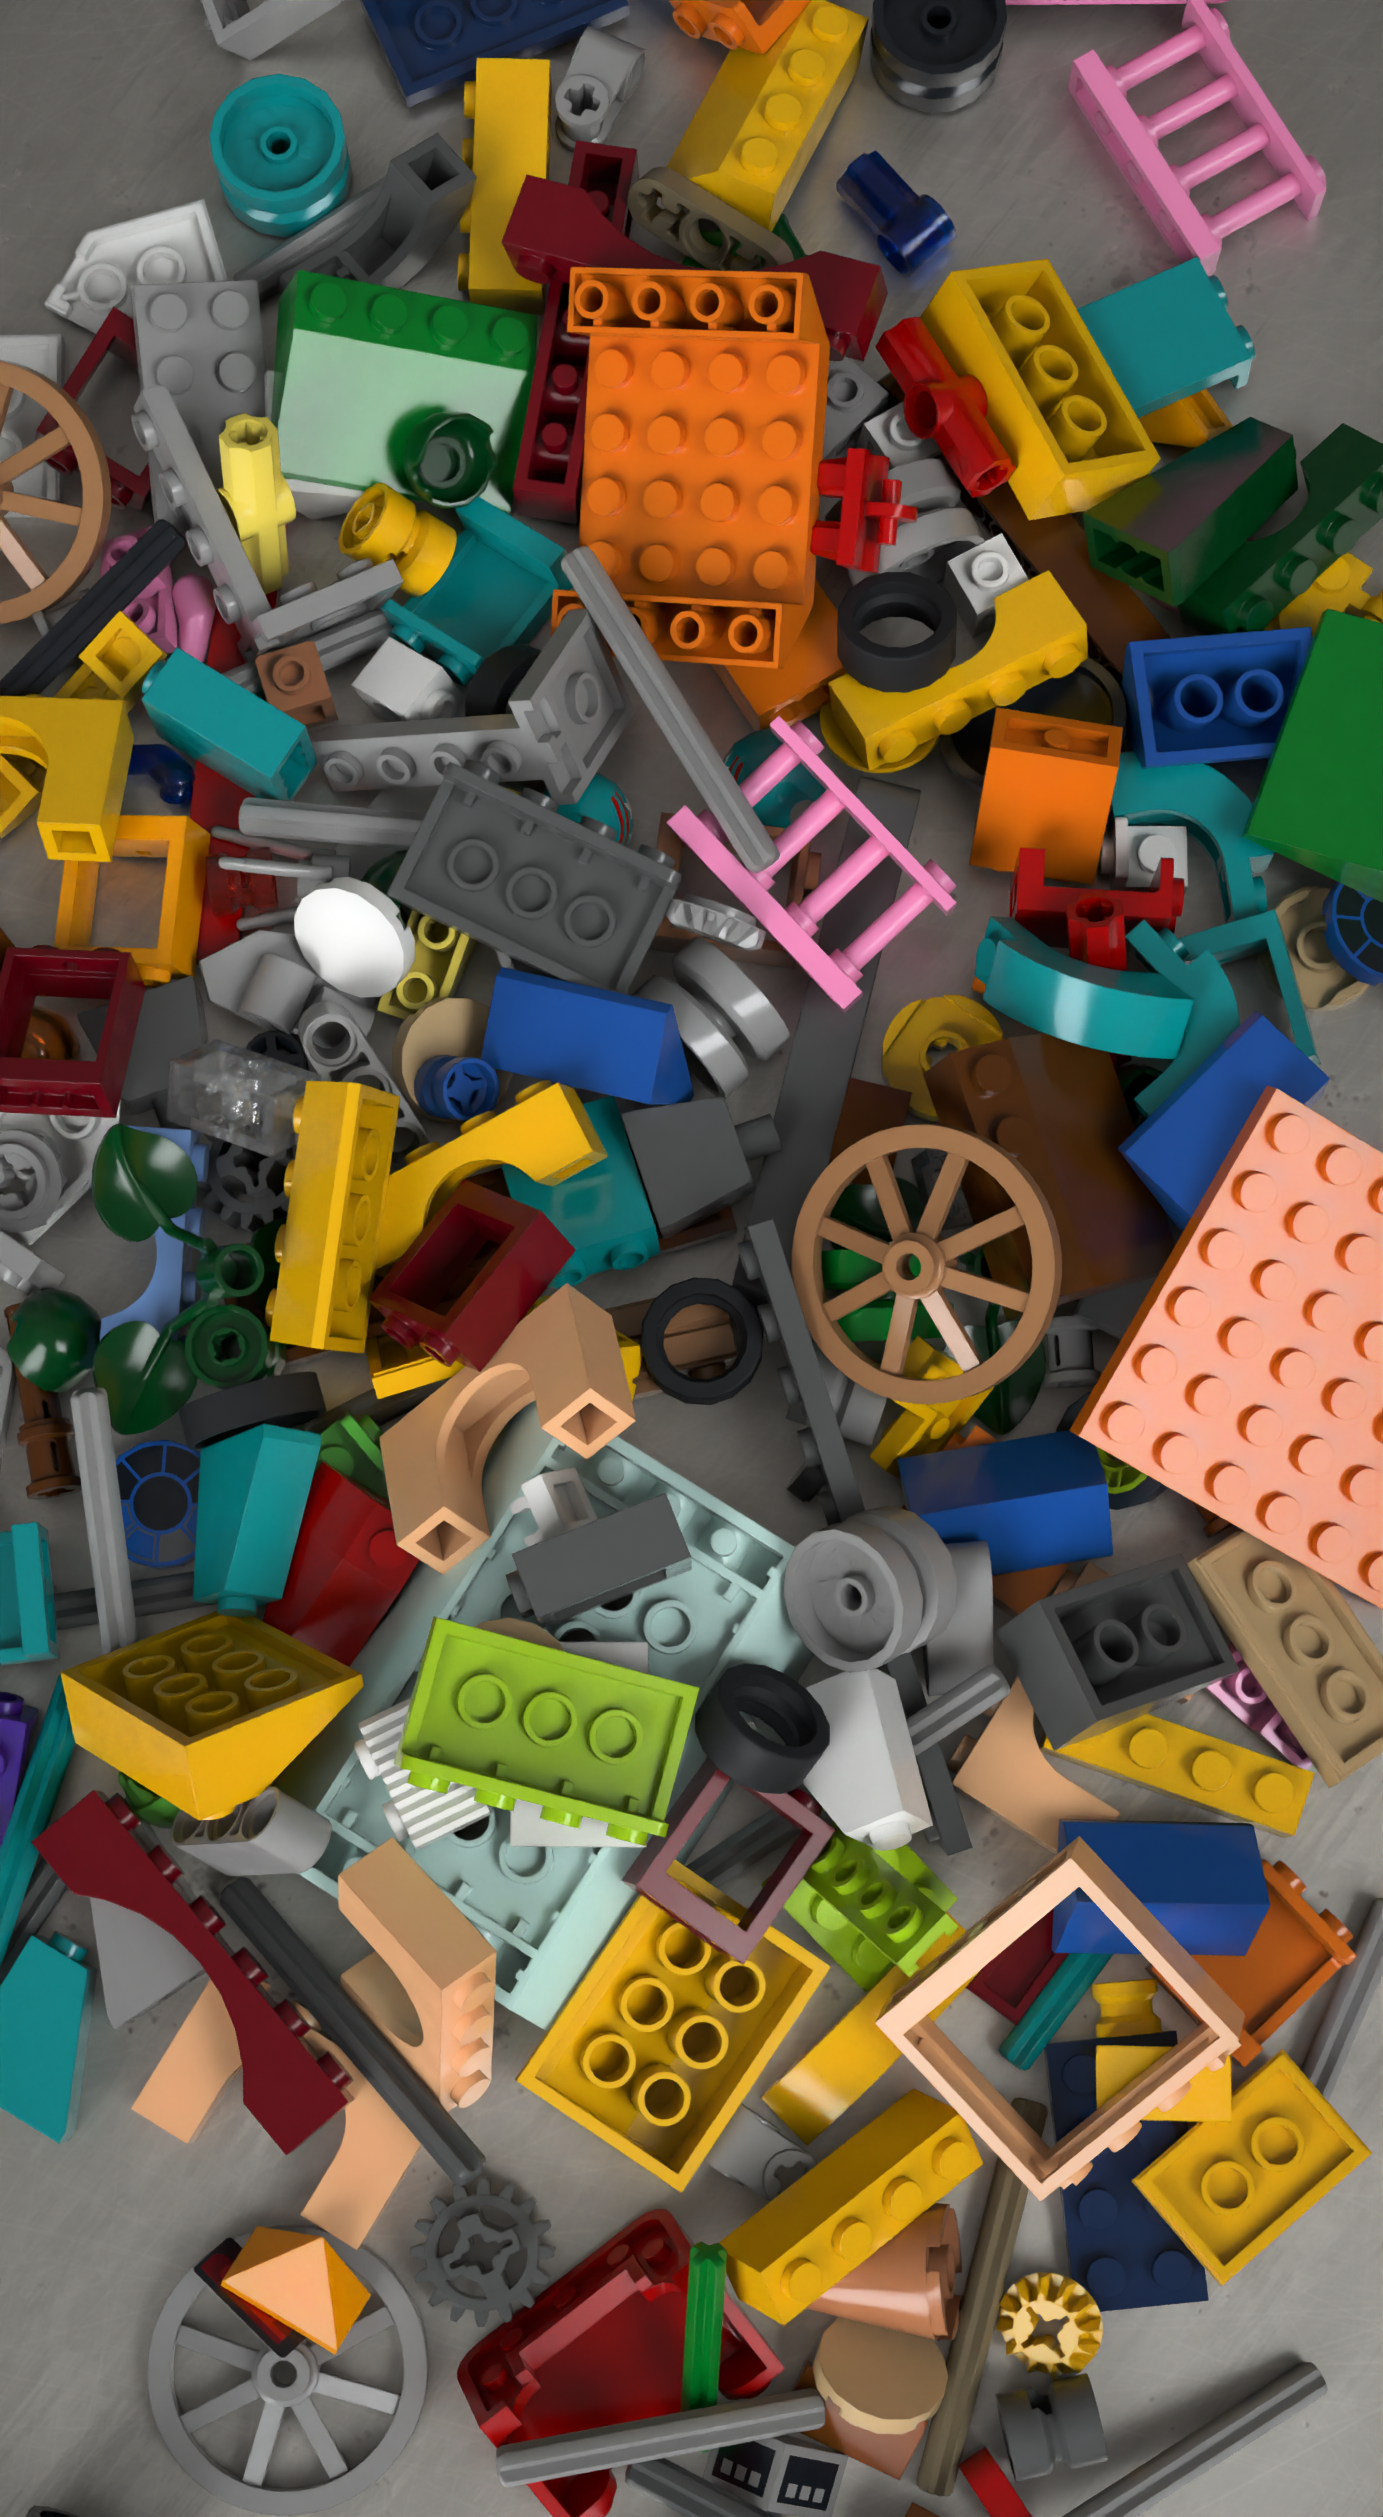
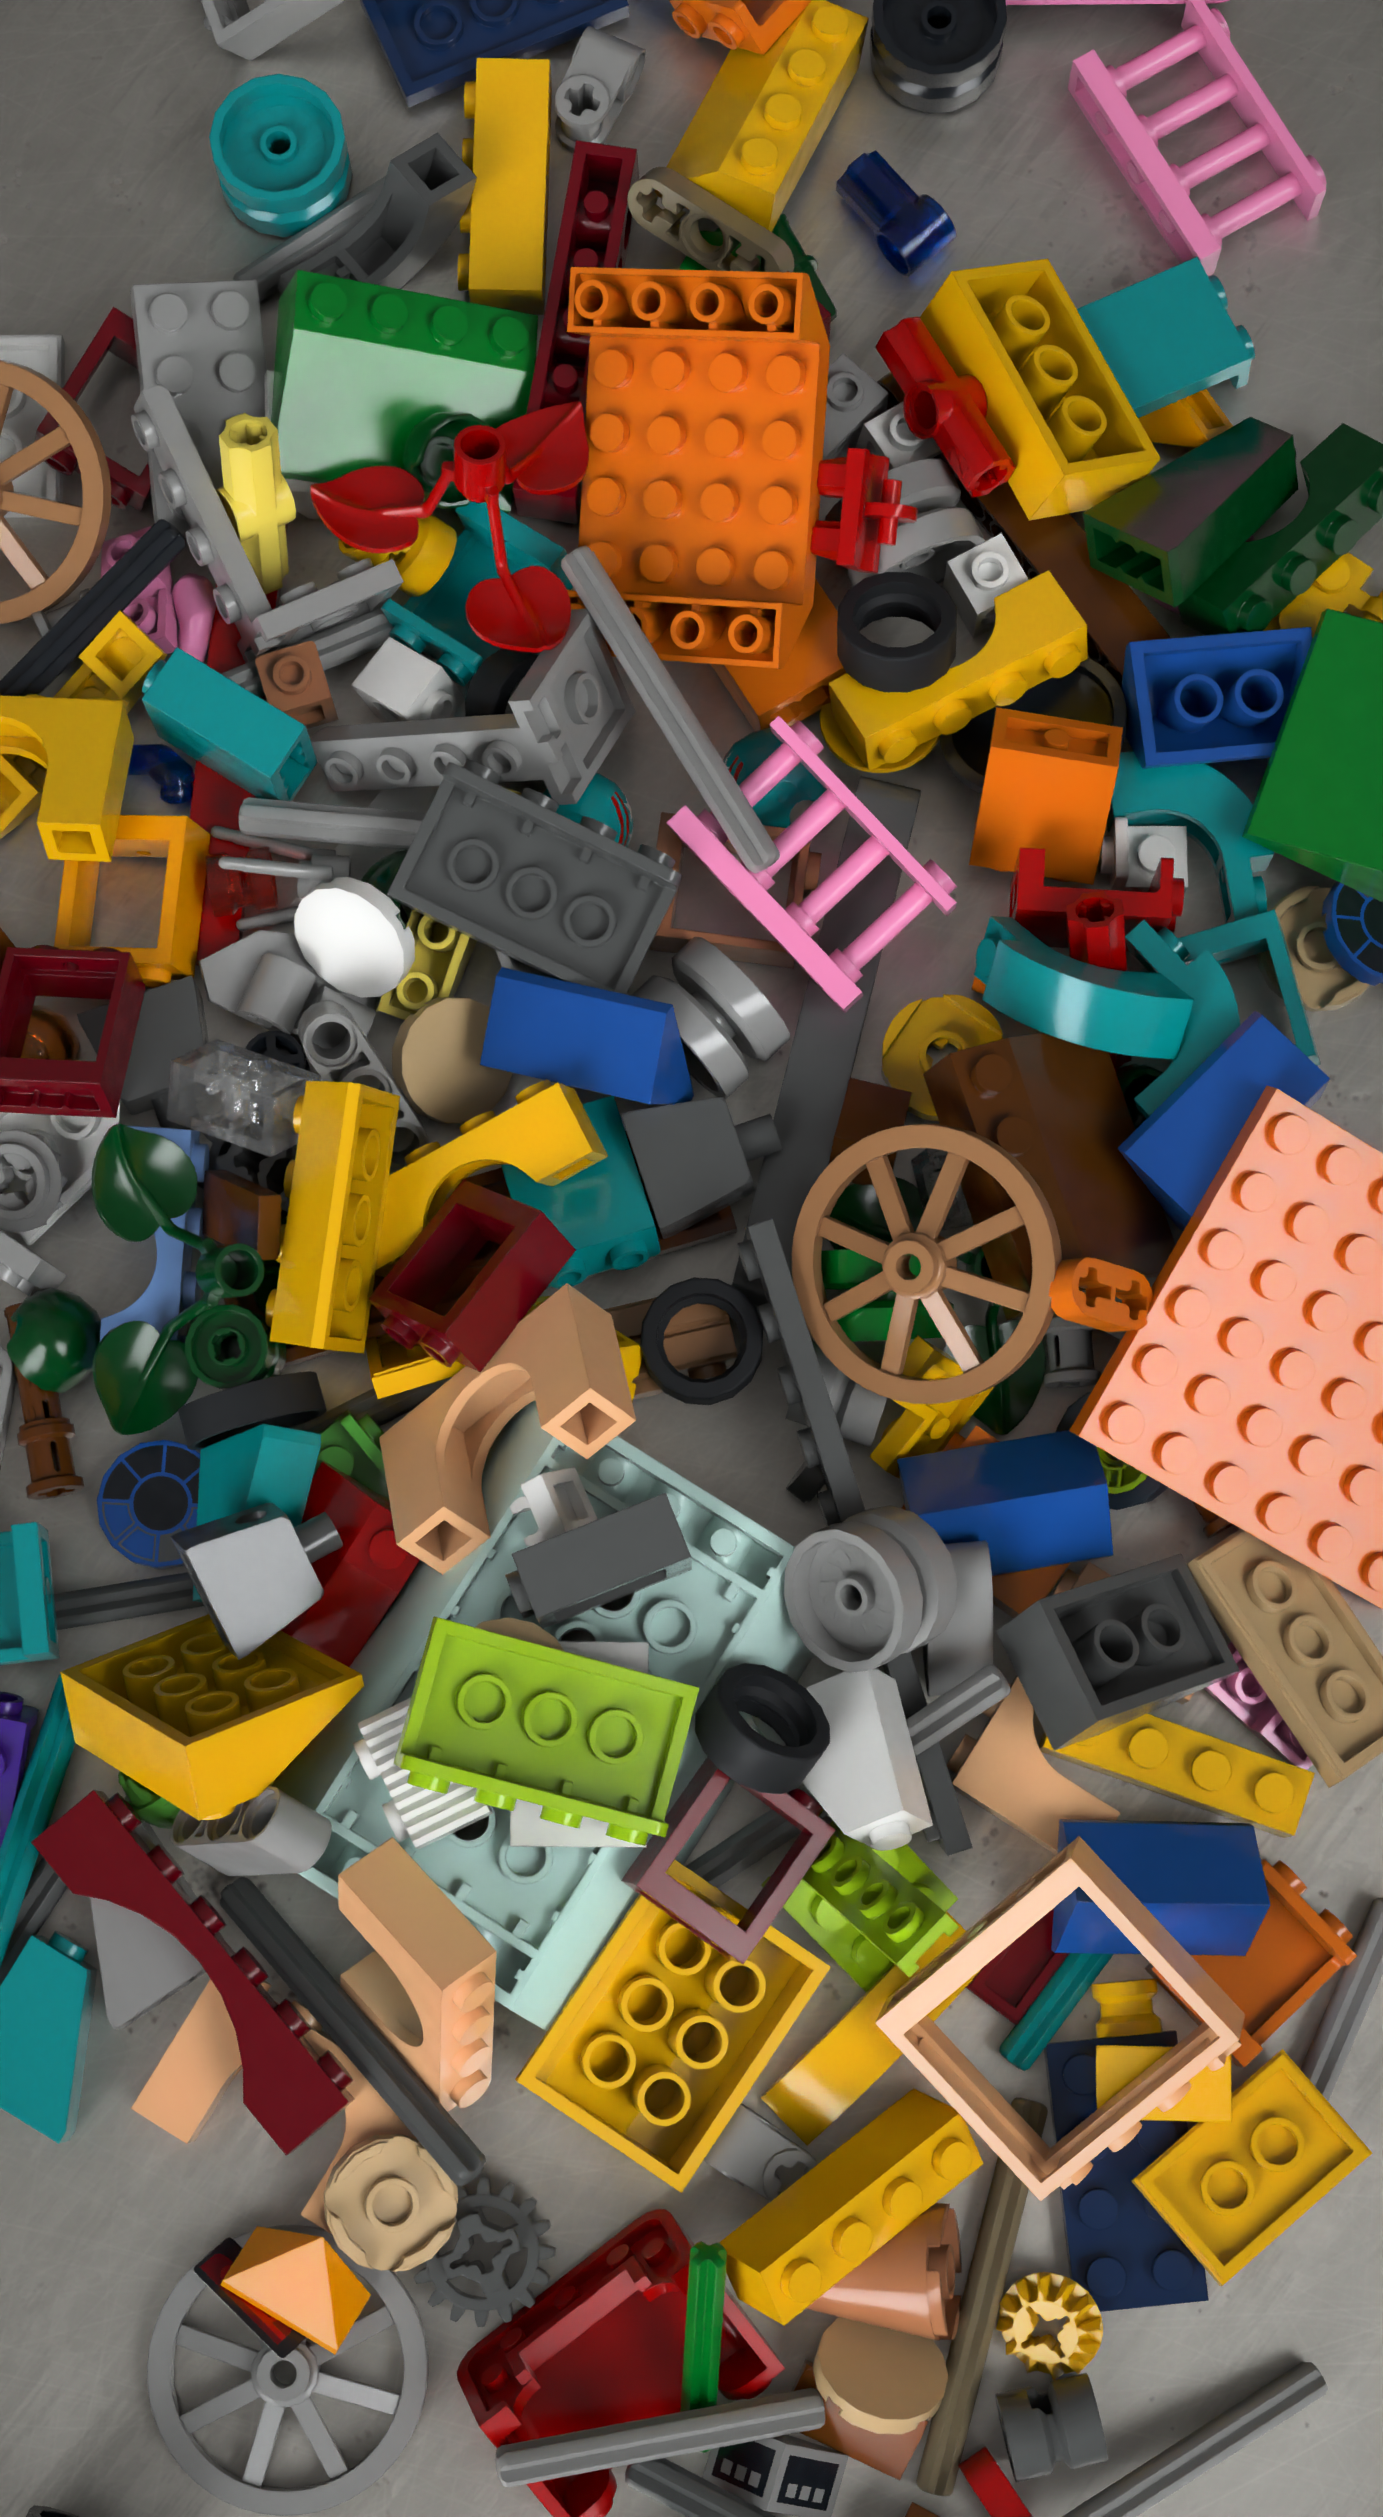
white tile [44,199,228,334] -> none
light grey axle [70,1387,138,1655] -> none
blue wheel [414,1055,500,1122] -> none
dark red arch [502,174,888,362] -> none
light grey gear [665,894,766,951] -> none
none -> torso [171,1503,343,1660]
none -> reddish brown tile [202,1170,282,1260]
none -> red plant [310,401,589,653]
none -> tan tile [324,2134,458,2272]
none -> orange beam [1049,1257,1153,1332]

